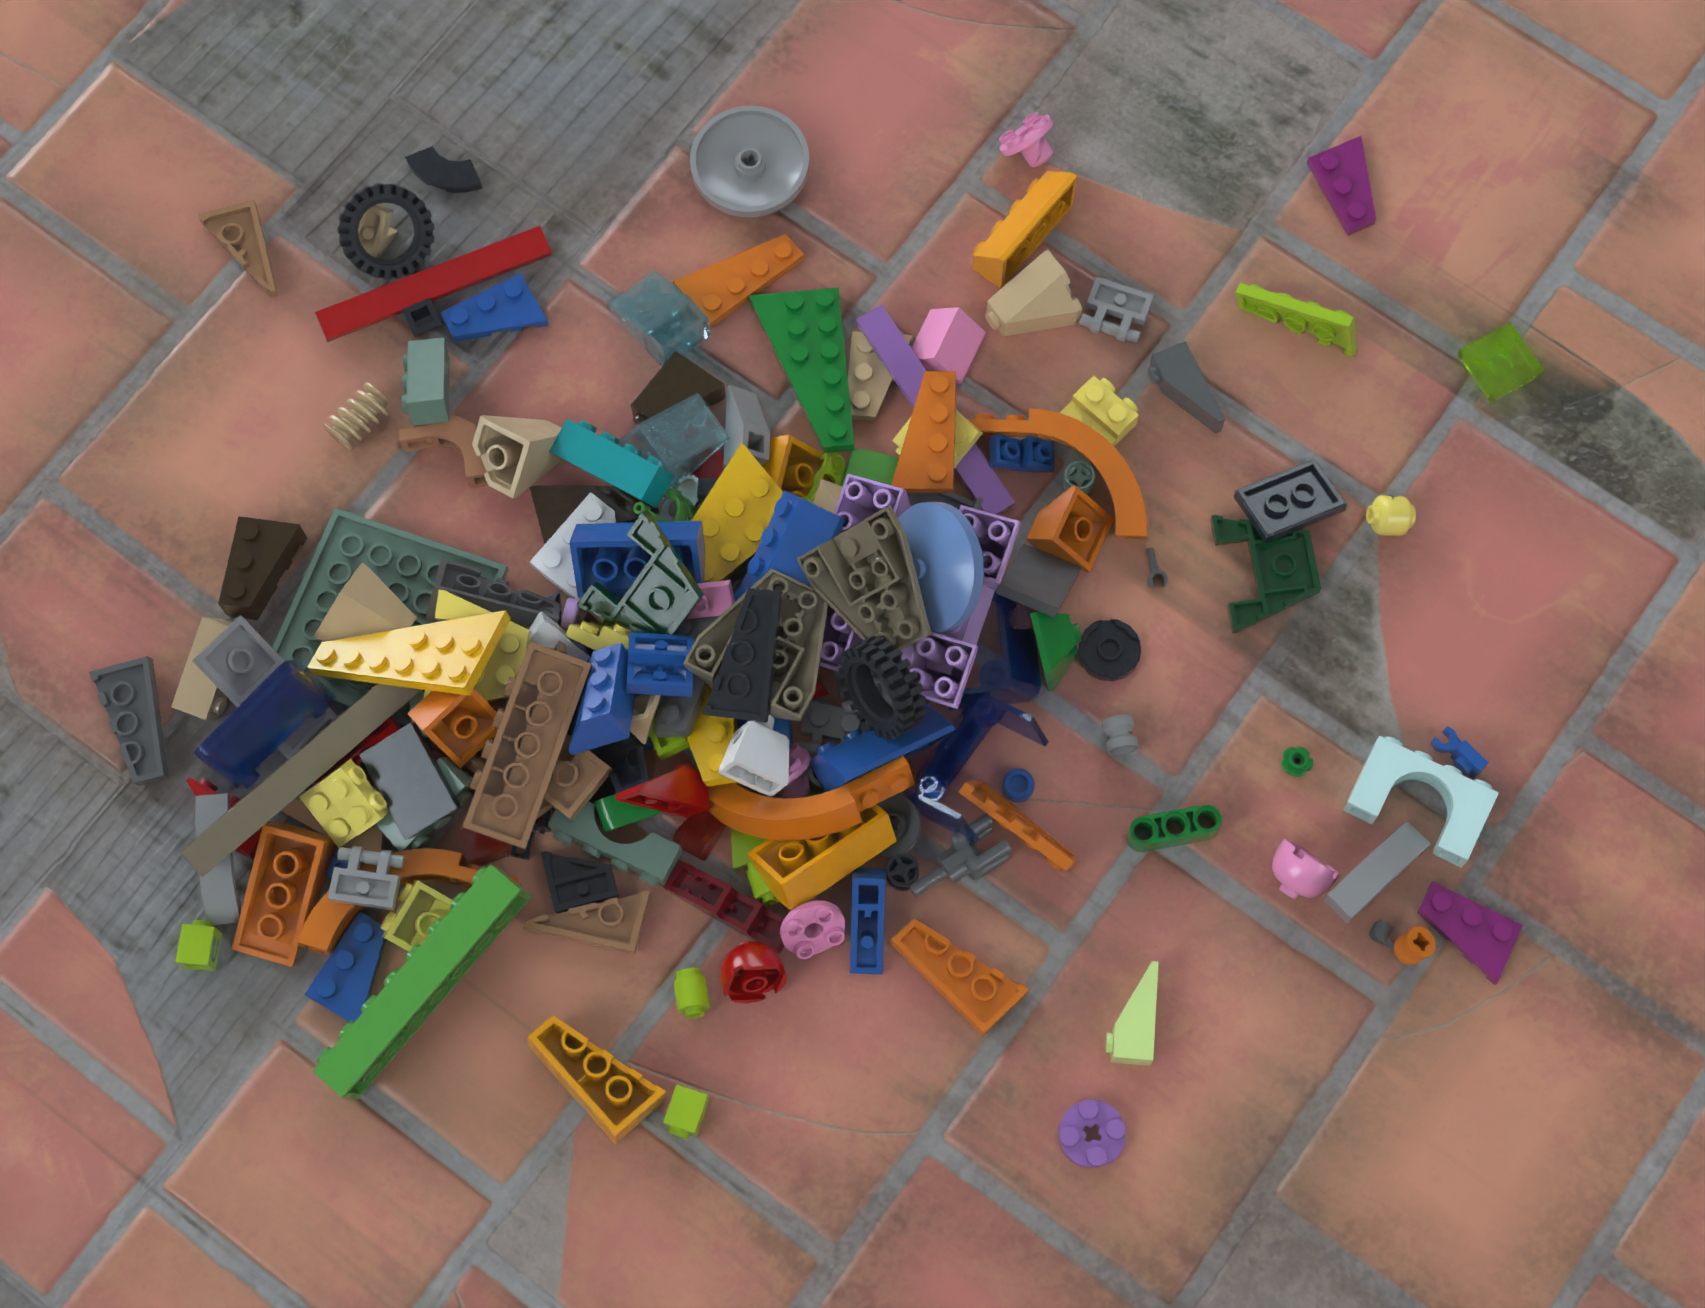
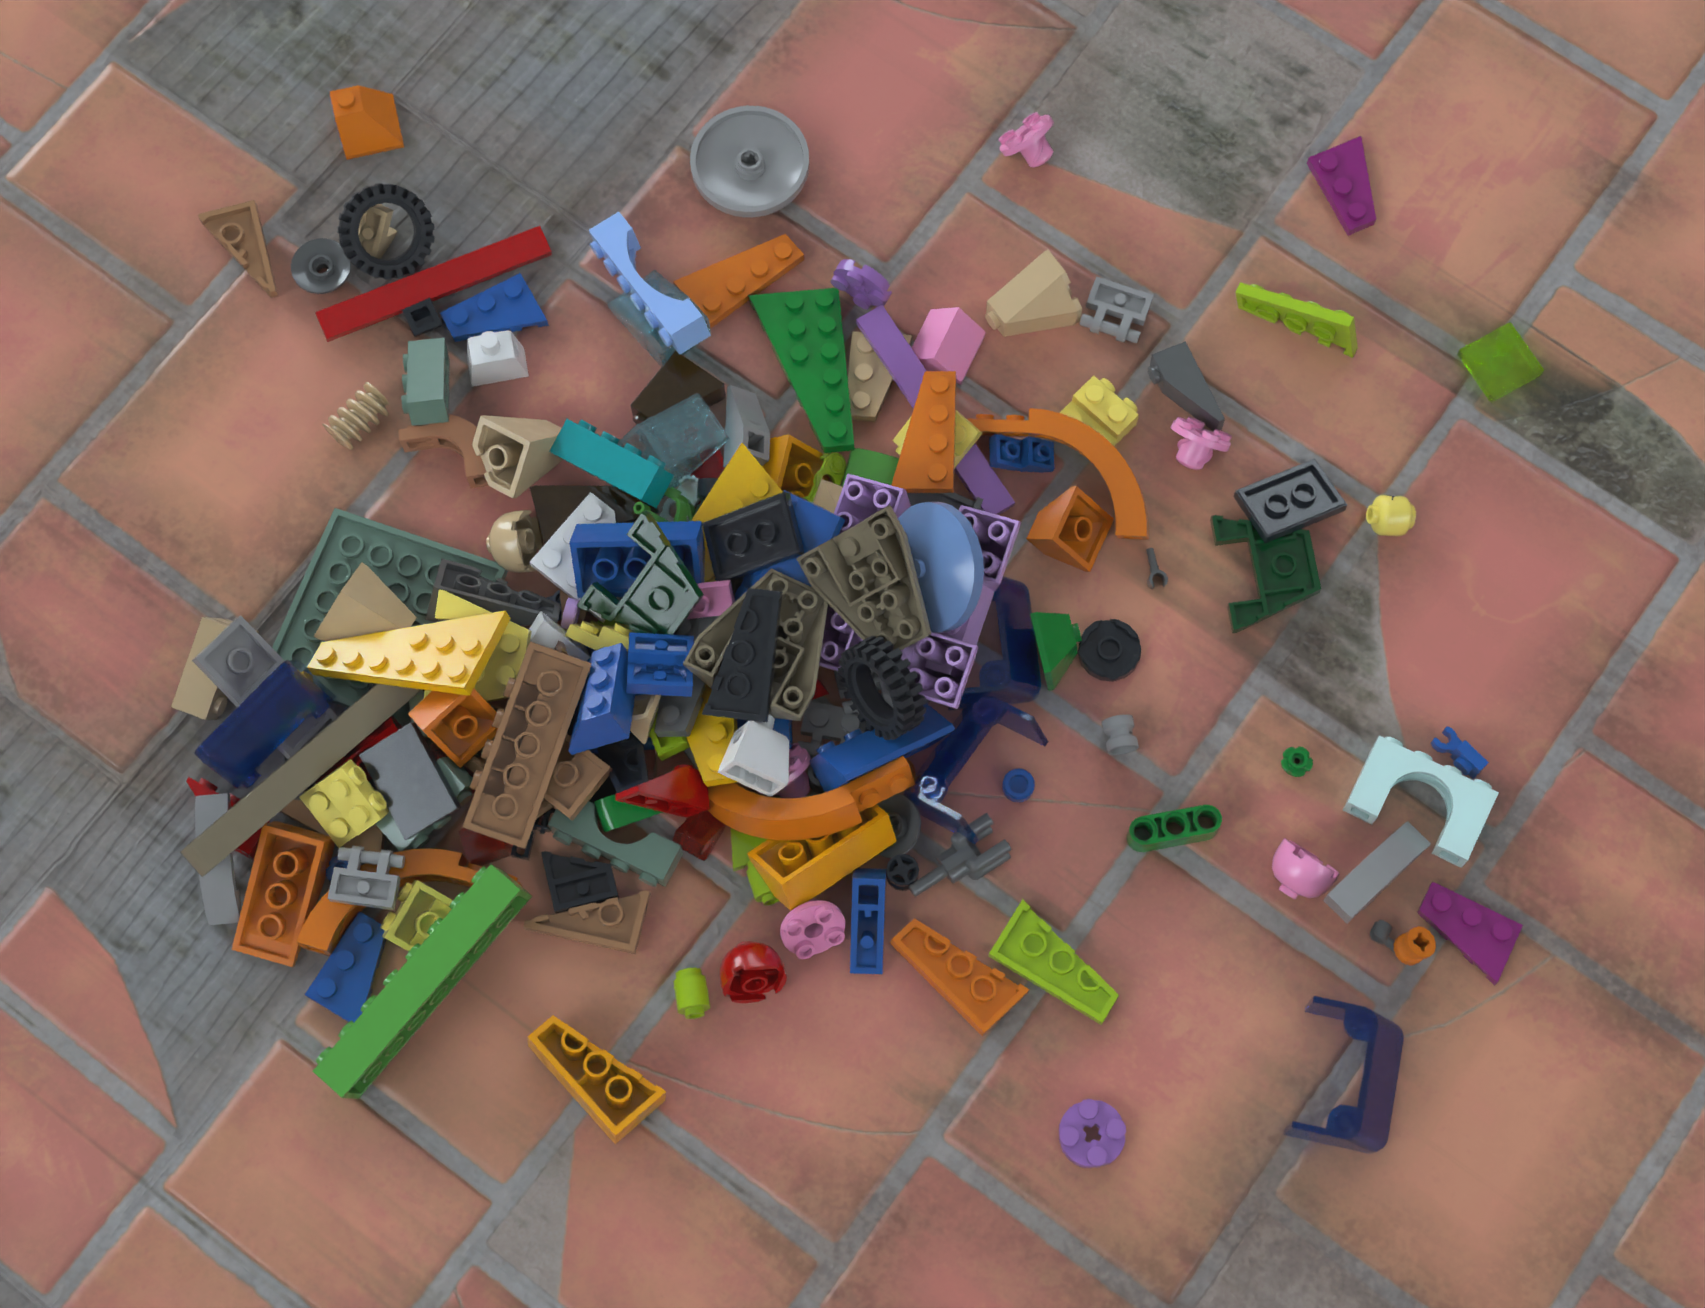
dark grey wing [89,656,169,786] -> none
lime brick [175,920,222,972] -> none
dark brown wedge [218,516,308,620] -> none
black tile [405,146,483,193] -> none
dark red slope [663,860,785,954] -> none
lime brick [663,1084,710,1140] -> none
orange wing [958,779,1080,871] -> none
light orange slope [972,171,1078,289] -> none
dark grey tile [996,544,1082,617] -> none
sand green wheel [1062,460,1095,496] -> none
yellowish green slope [1105,961,1159,1066] -> none
none -> dark grey dish [291,238,351,294]
none -> orange slope [330,85,404,160]
none -> white torso [467,330,529,387]
none -> tan cylinder [486,510,543,573]
none -> light blue arch [589,212,711,355]
none -> black tile [702,492,805,581]
none -> medium lavender plate [831,259,892,309]
none -> lime wing [988,899,1119,1025]
none -> bright pink plate [1171,417,1232,470]
none -> clear blue windscreen [1284,996,1404,1154]

